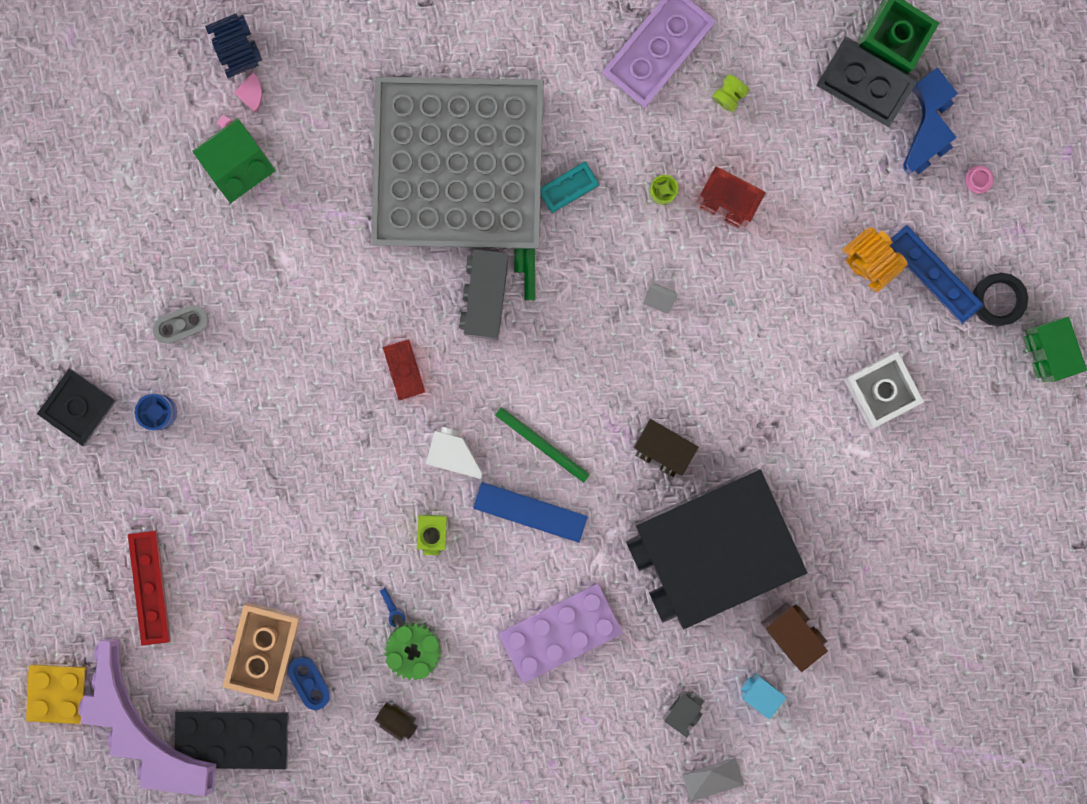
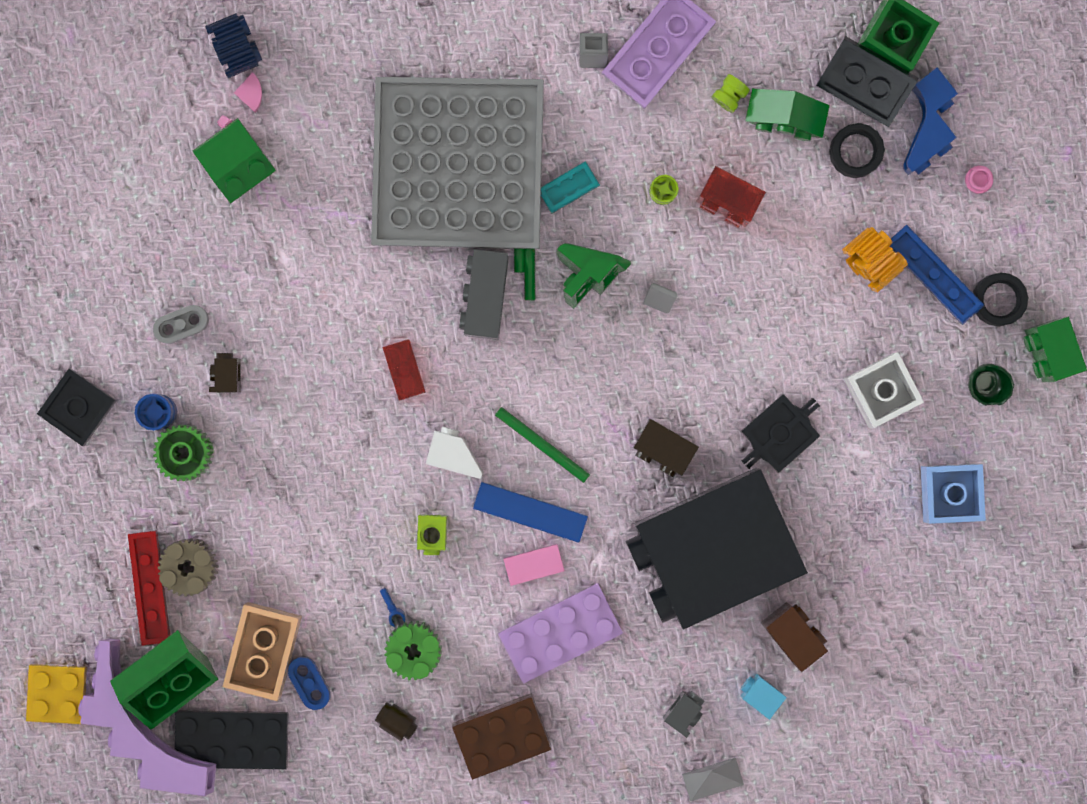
none -> green brick [110,630,219,730]
none -> bright green brick [153,425,214,481]
none -> dark tan brick [158,538,219,597]
none -> dark brown brick [209,353,241,393]
none -> reddish brown brick [452,693,551,780]
none -> bright pink tile [503,544,565,586]
none -> green piece [557,243,631,309]
none -> light grey slope [579,33,608,68]
none -> black plate [741,394,820,473]
none -> green brick [745,88,830,141]
none -> black tyre [829,123,885,178]
none -> light blue brick [921,464,986,524]
none -> dark green hair [968,363,1014,406]

